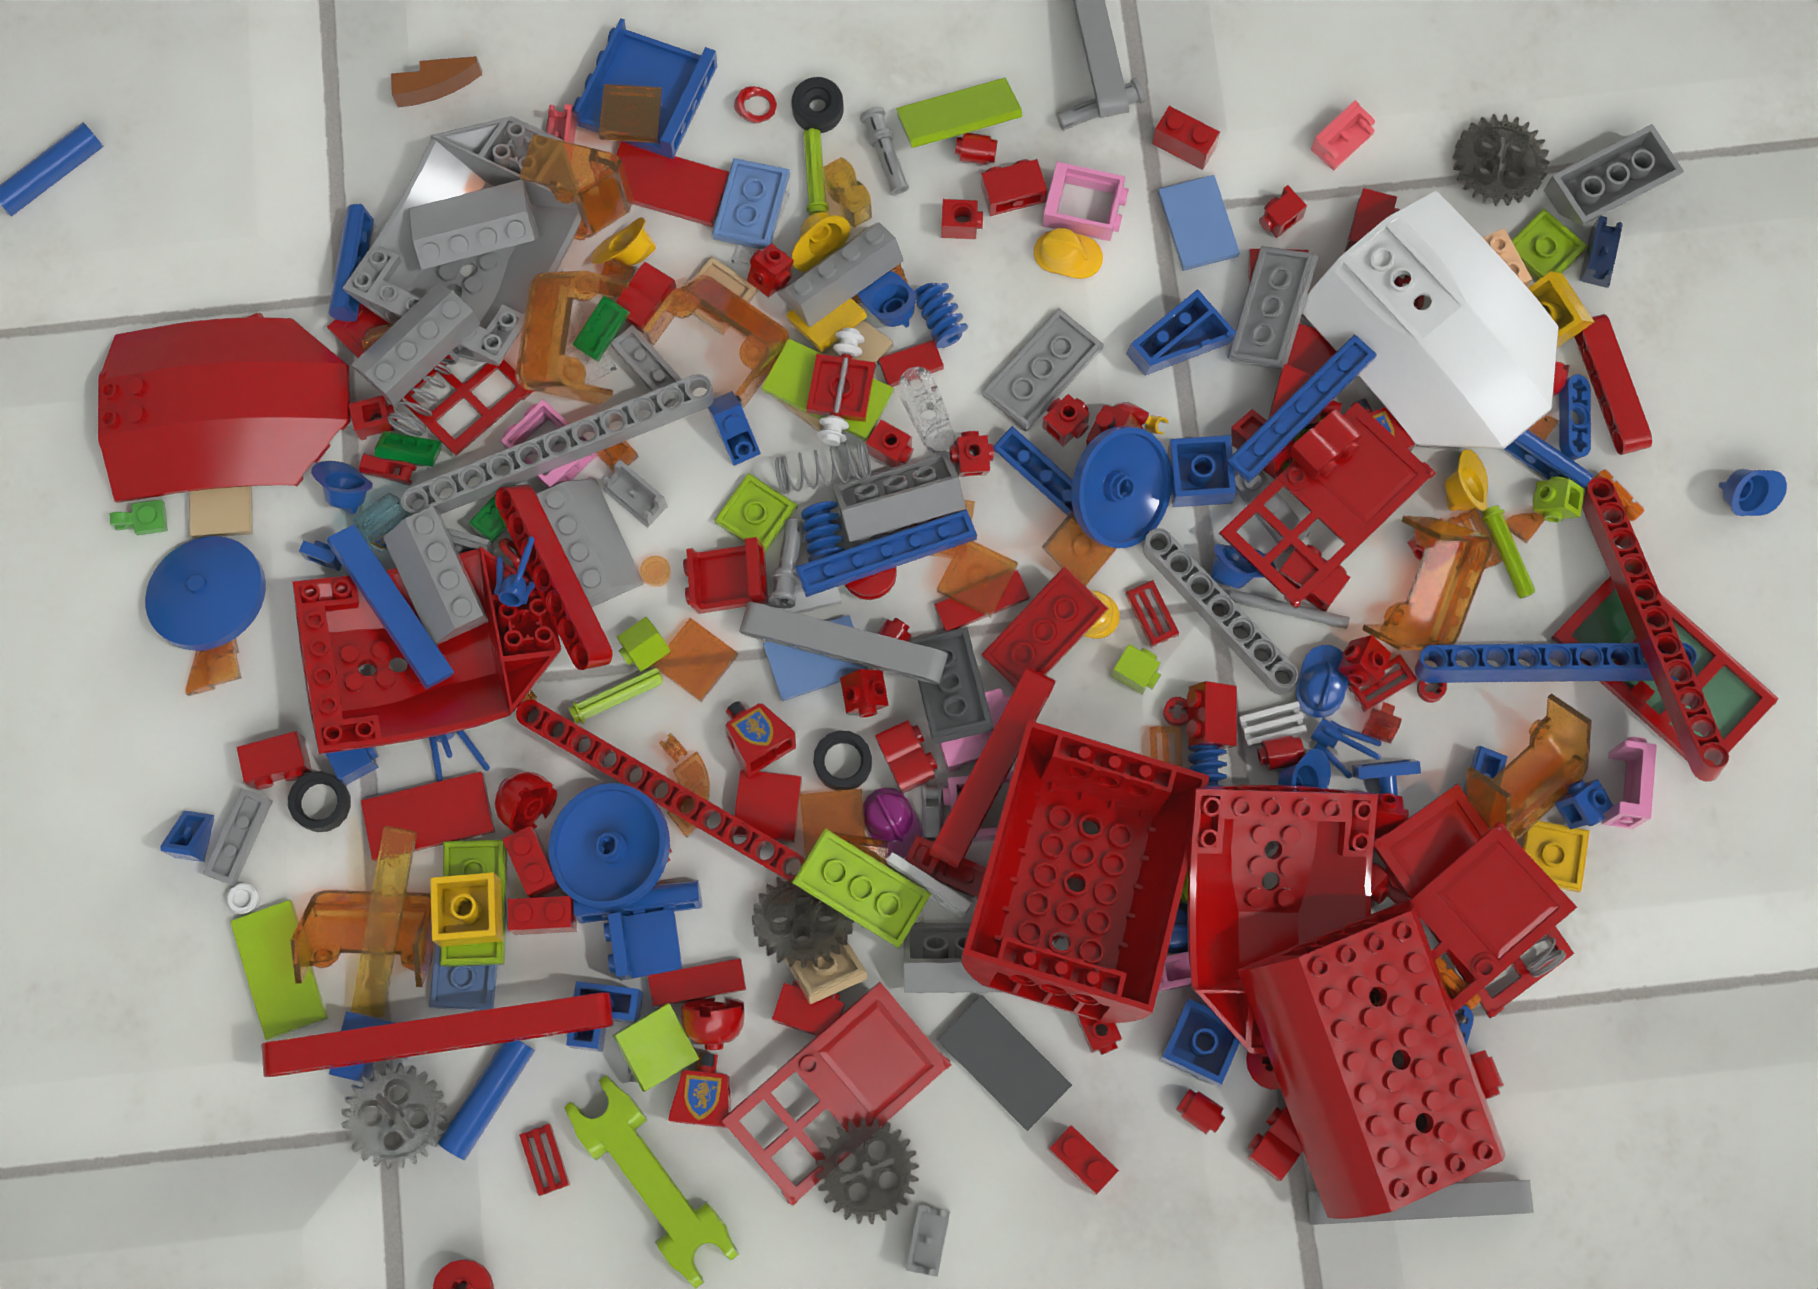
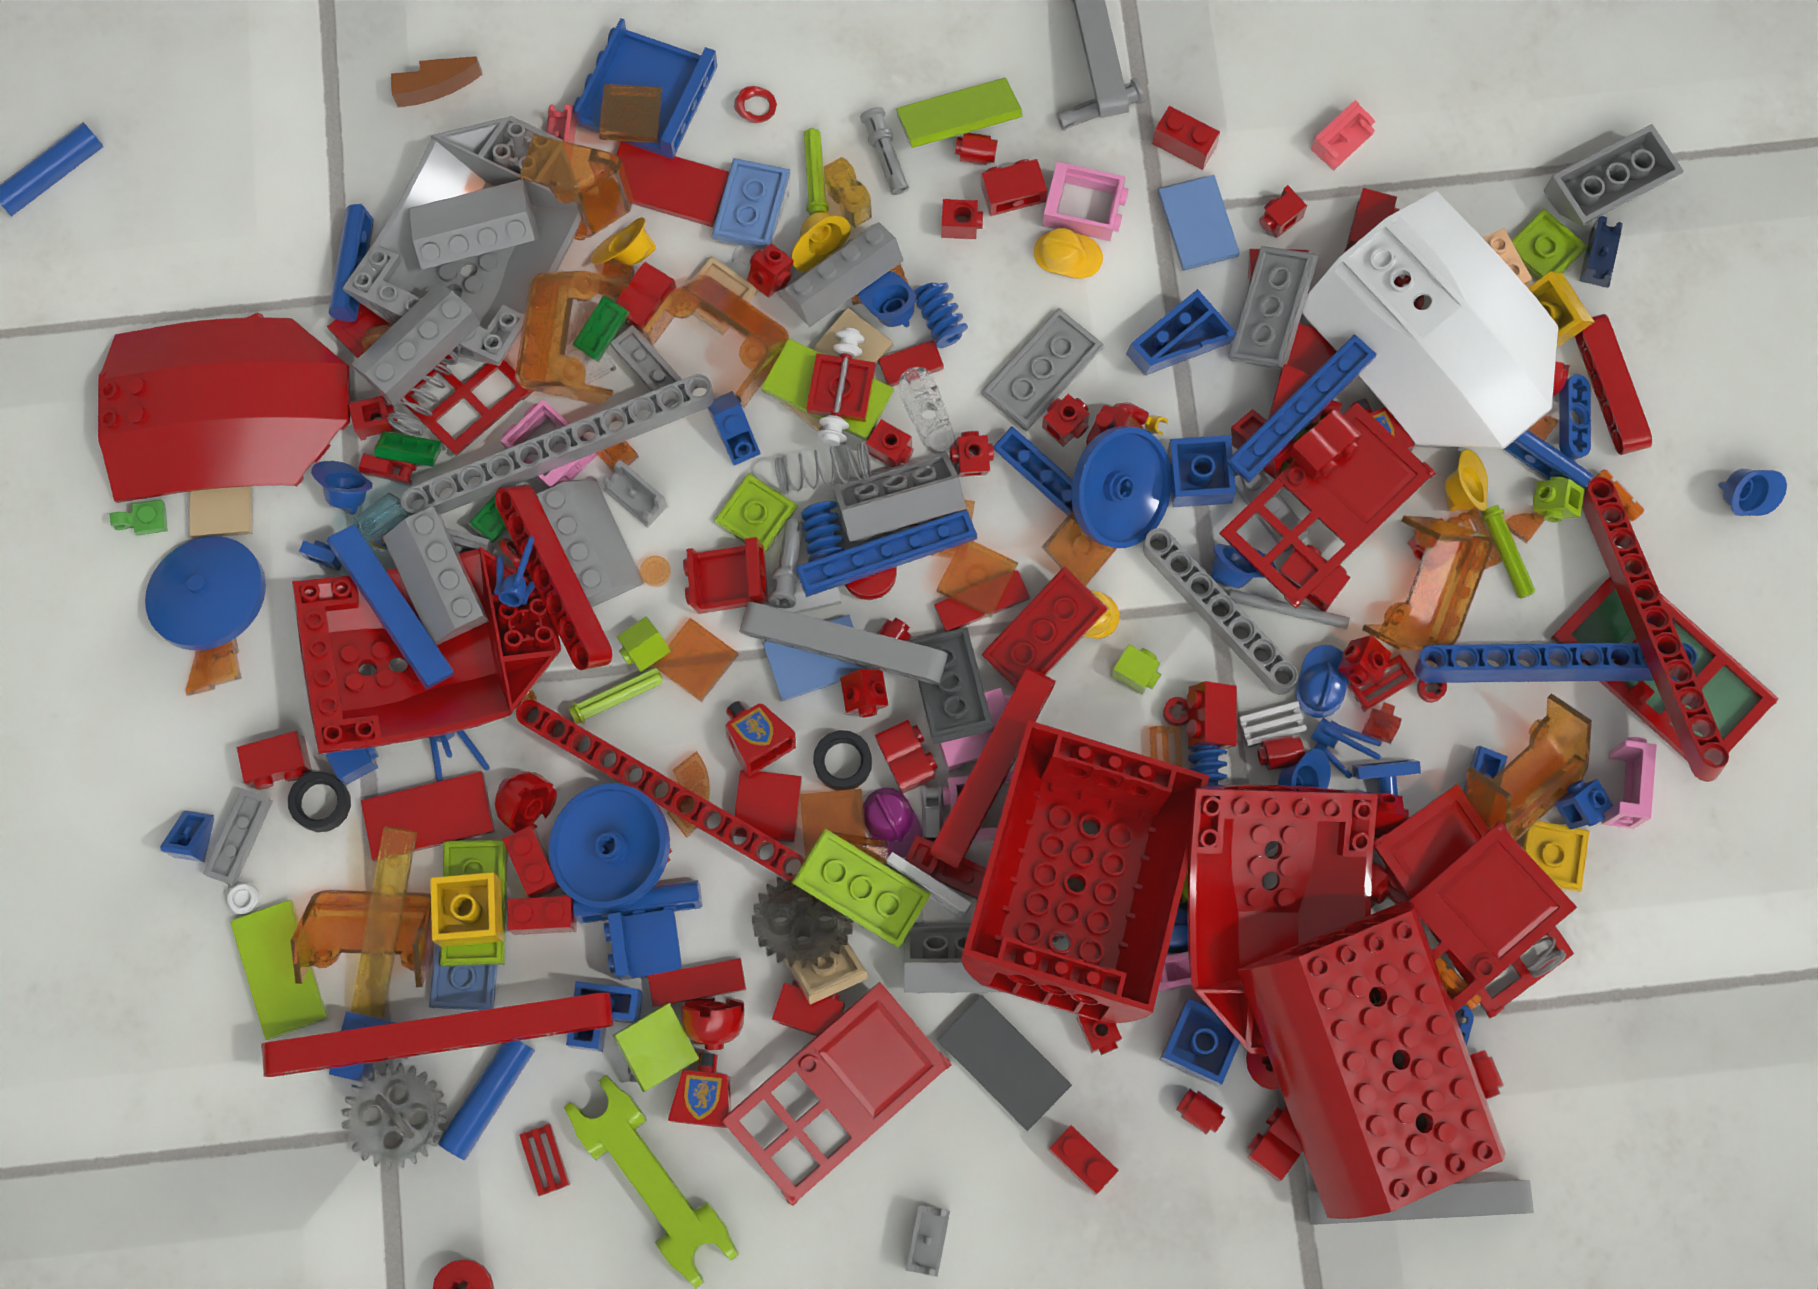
clear orange bush [659,733,688,764] -> none
yellow tile [786,298,867,352] -> none
black tyre [791,77,844,133] -> none
clear smoke gear [814,1117,919,1224] -> none
red tile [1125,580,1179,648] -> none
clear smoke gear [1452,114,1550,206] -> none

